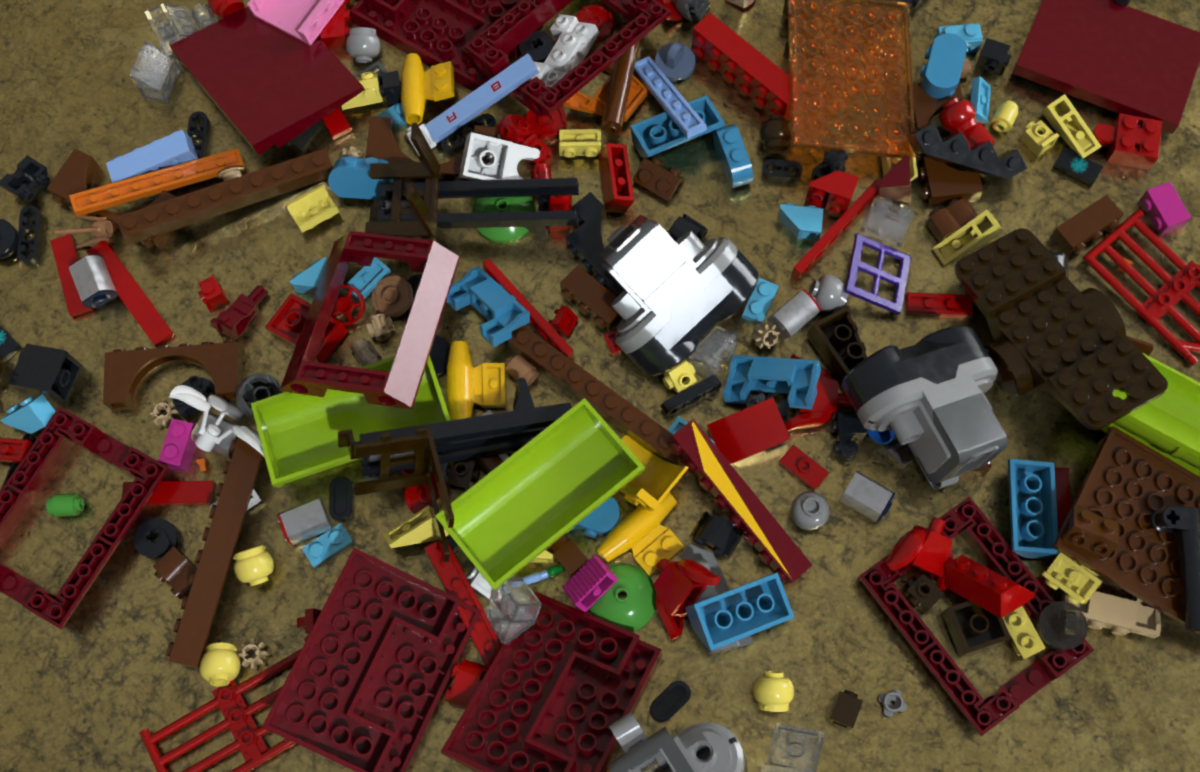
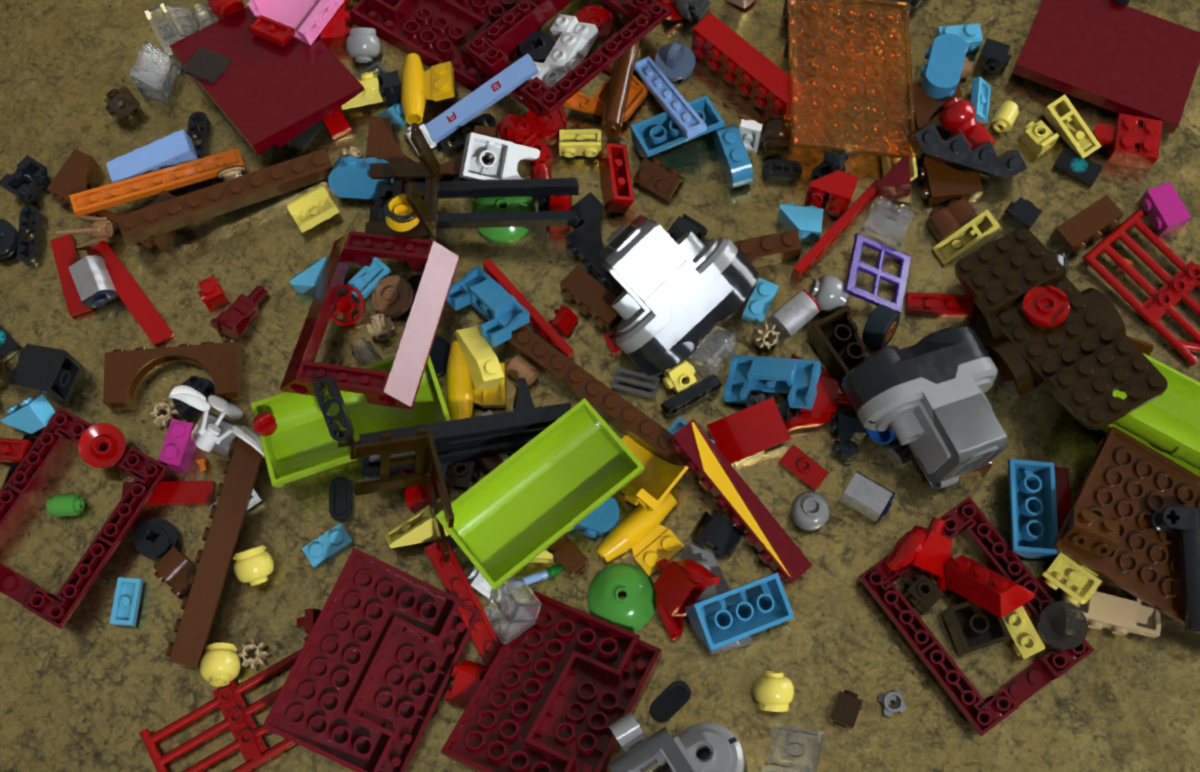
dark grey cylinder [235,373,282,418] -> none
red slope [265,293,348,363] -> none
flat silver piece [278,497,333,546] -> none
dark pink brick [562,555,619,612] -> none
none -> red dish [78,423,126,468]
none -> dark brown brick [104,86,141,119]
none -> medium azure plate [109,577,144,627]
none -> clear smoke piece [181,47,232,84]
none -> red plate [249,15,296,47]
none -> red tile [252,412,278,436]
none -> black beam [314,377,354,443]
none -> yellow piece [383,193,420,232]
none -> light yellow slope [455,326,504,392]
none -> flat silver tile [611,367,660,400]
none -> reddish brown brick [733,229,802,268]
none -> white plate [739,119,763,152]
none -> black wheel [862,305,900,349]
none -> black brick [1003,197,1042,230]
none -> red tile [1022,285,1070,327]

